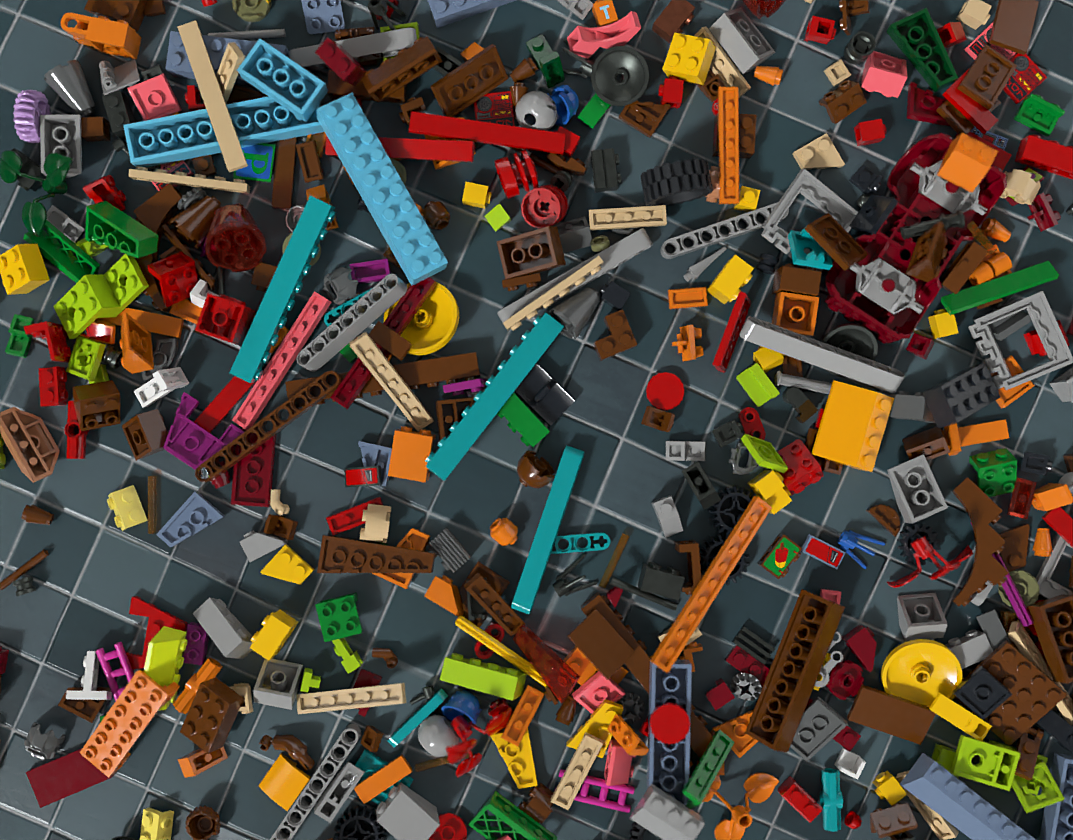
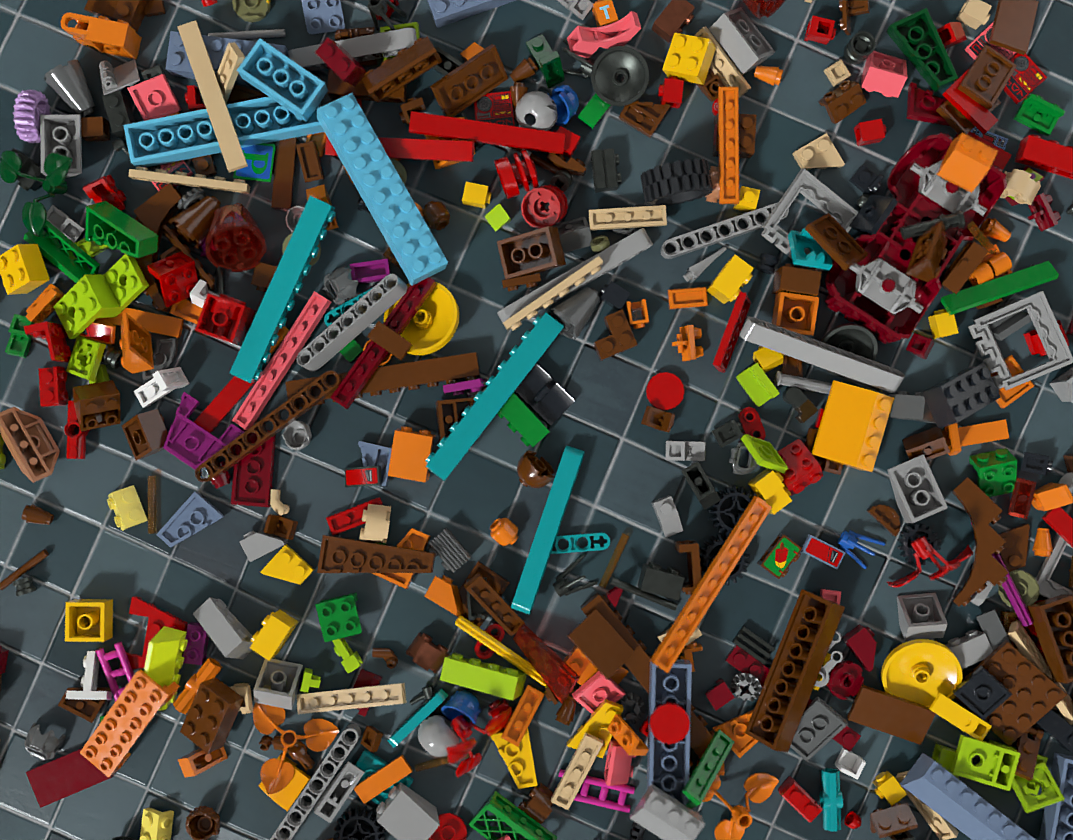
tan plate [349,332,433,431] -> none
none -> orange bracket [25,284,65,323]
none -> yellow brick [65,599,113,642]
none -> orange plant [253,703,339,794]
none -> light grey hair [282,420,312,450]
none -> copper cylinder [406,633,450,674]
none -> orange window [625,299,649,329]

